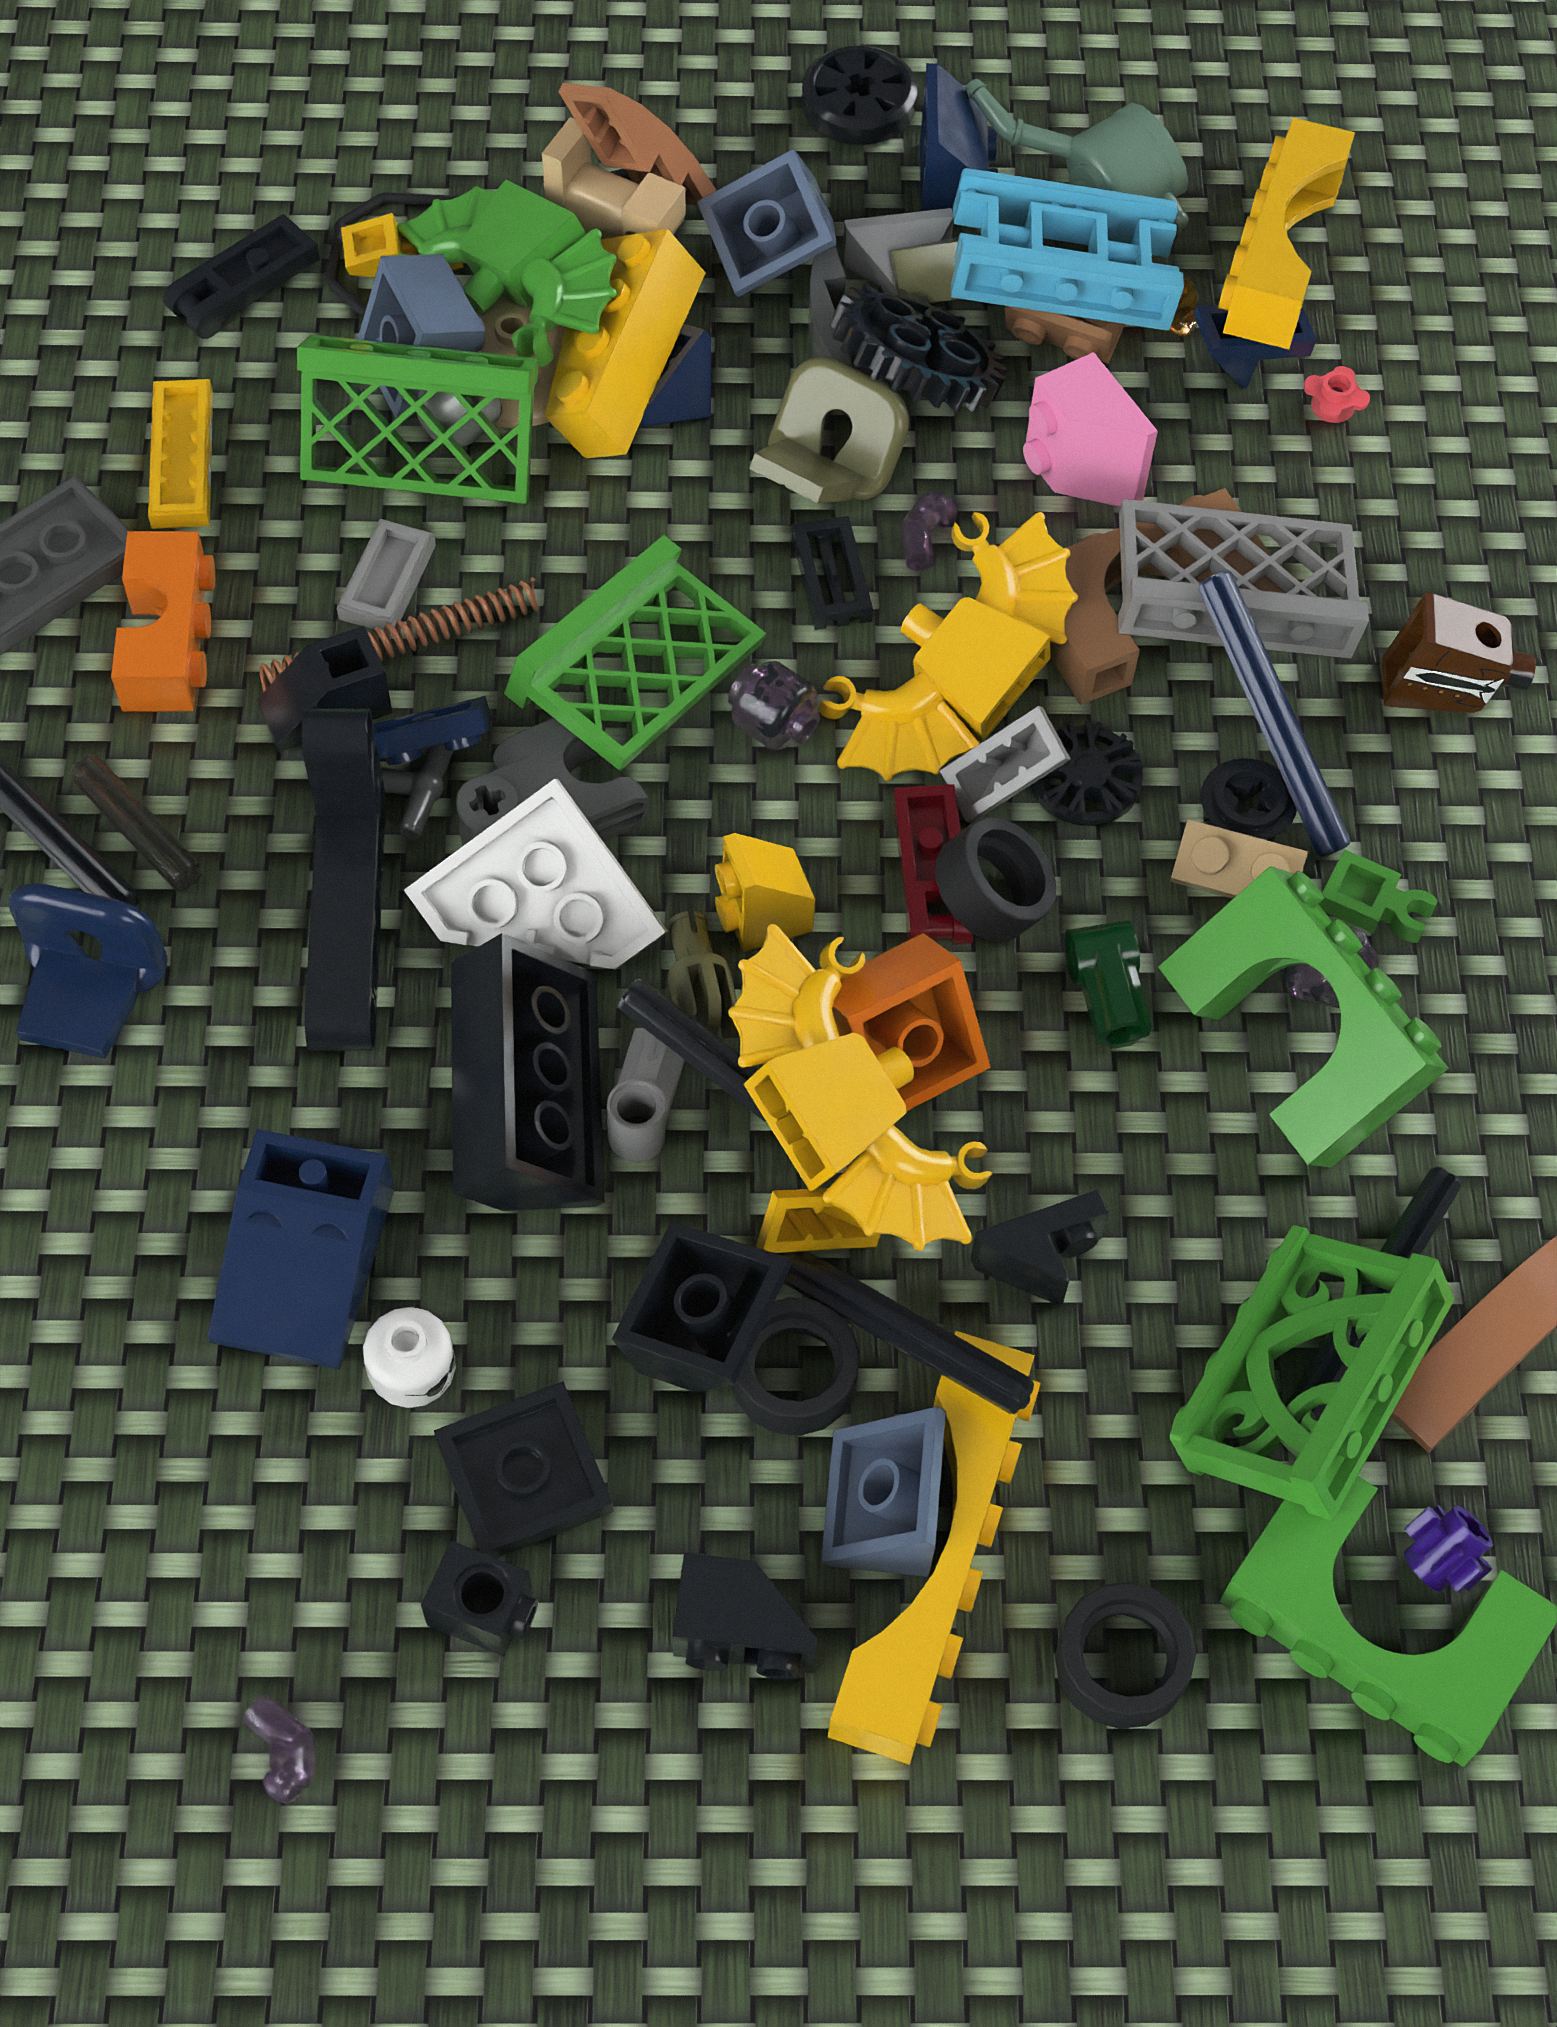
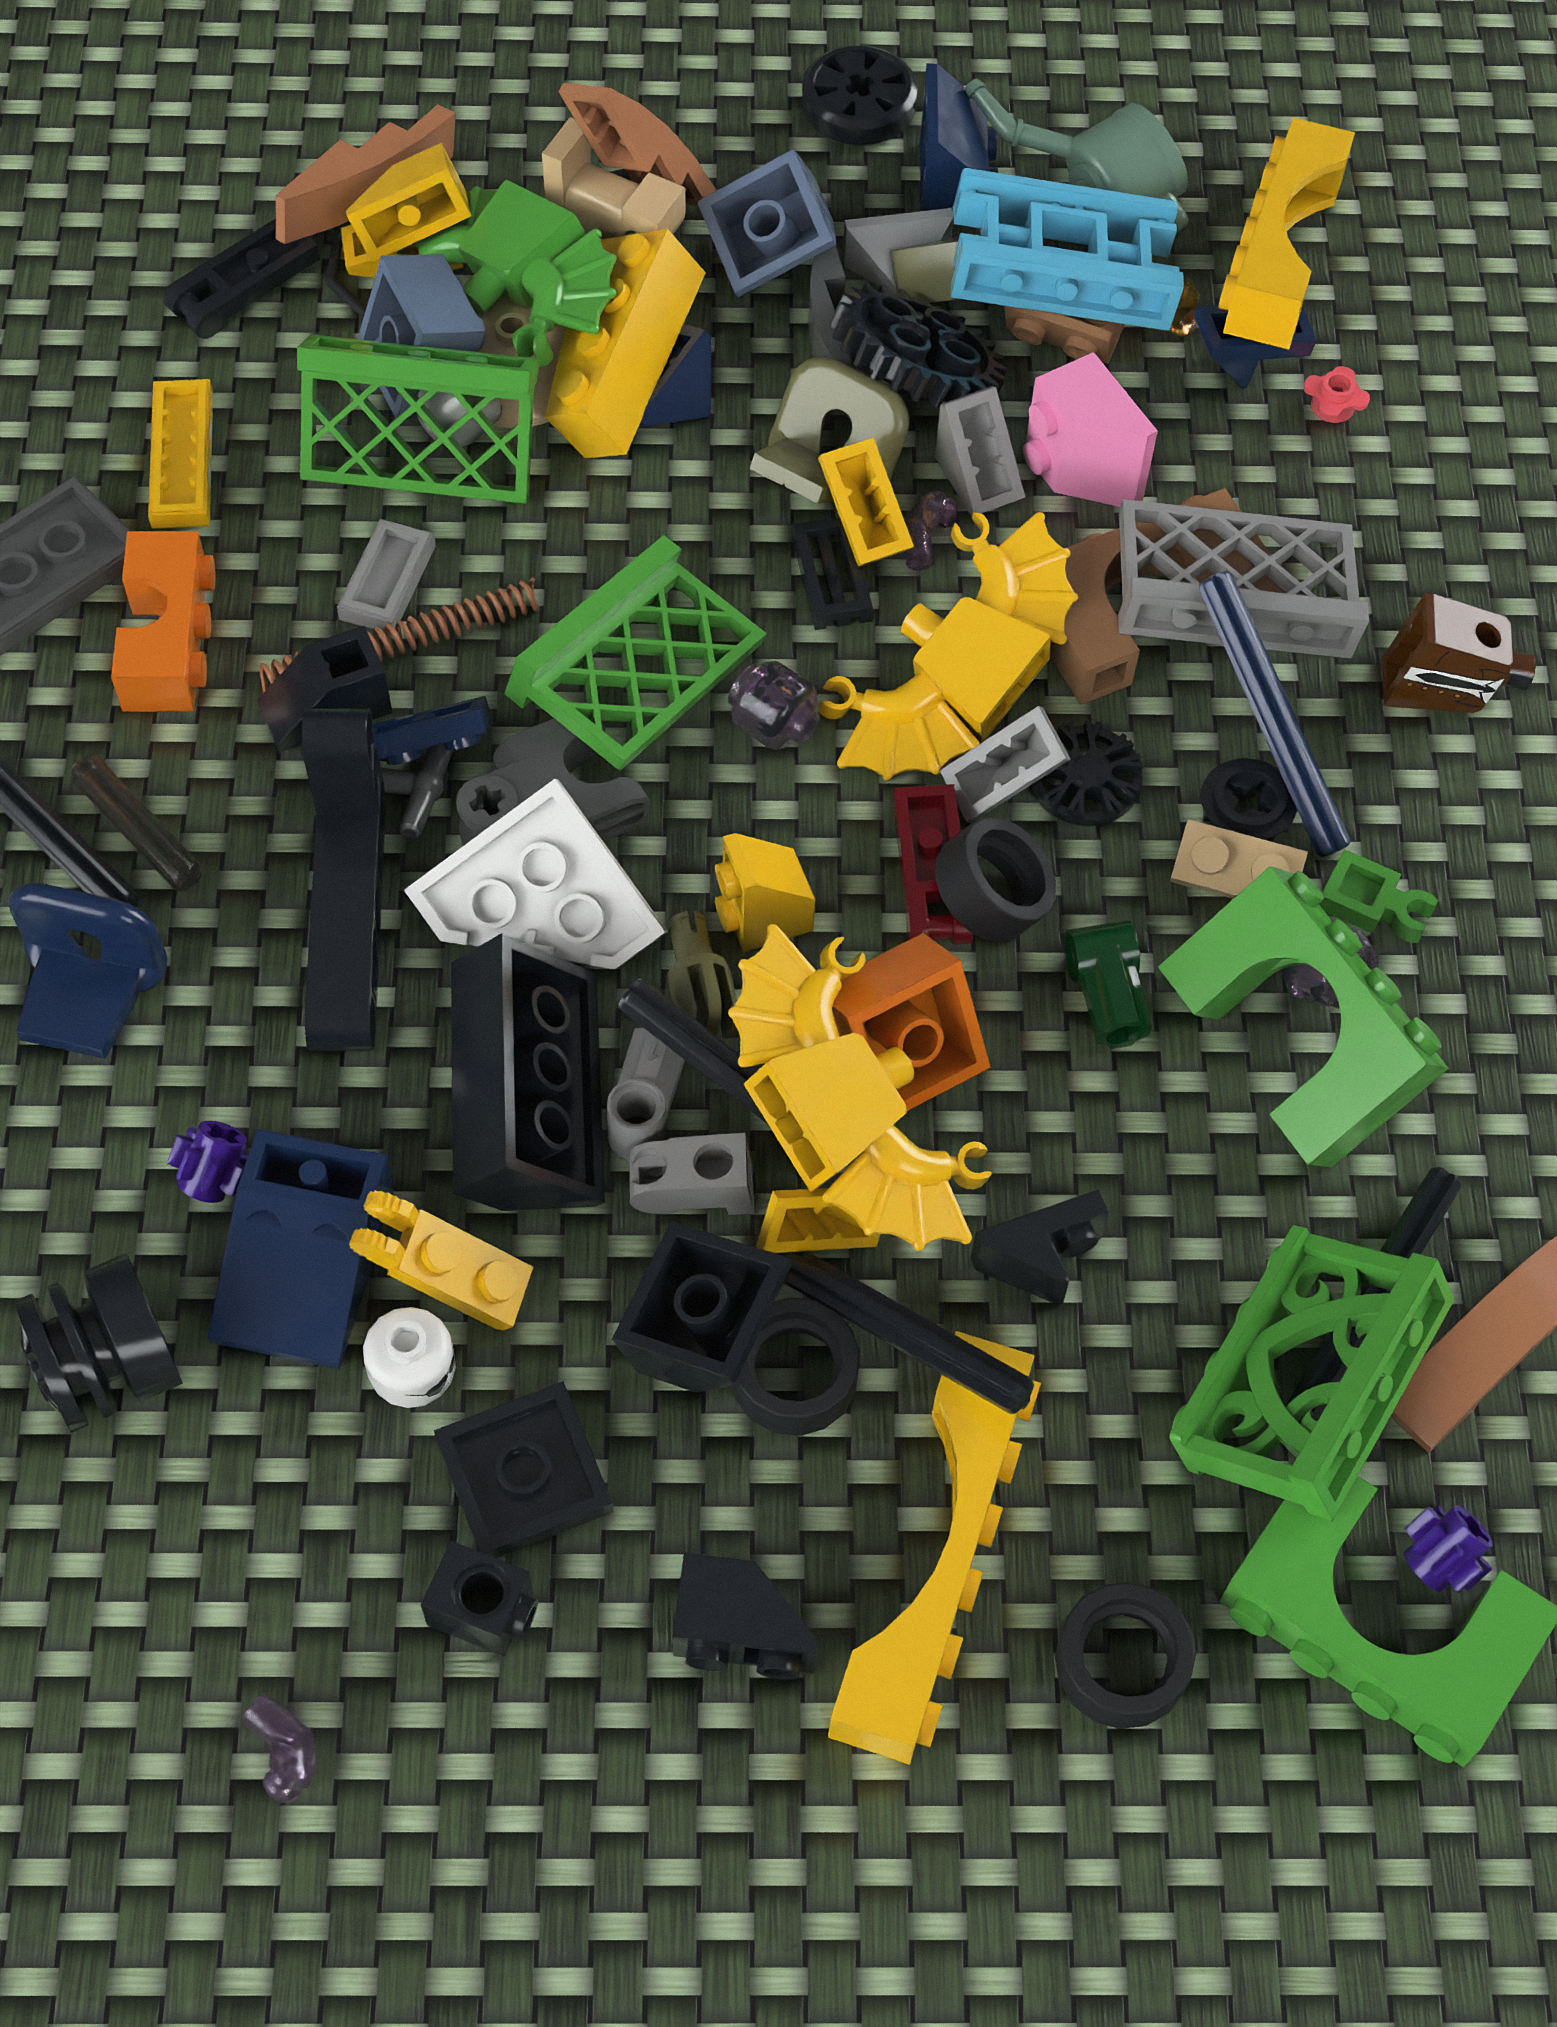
sand blue slope [821,1407,946,1577] -> none
none -> black wheel [14,1253,183,1433]
none -> dark purple gear [167,1121,248,1203]
none -> nougat slope [276,104,456,244]
none -> yellow slope [346,142,471,263]
none -> yellow hinge [349,1190,533,1331]
none -> light grey leg [629,1133,754,1215]
none -> yellow slope [818,437,914,567]
none -> light grey slope [935,386,1025,515]

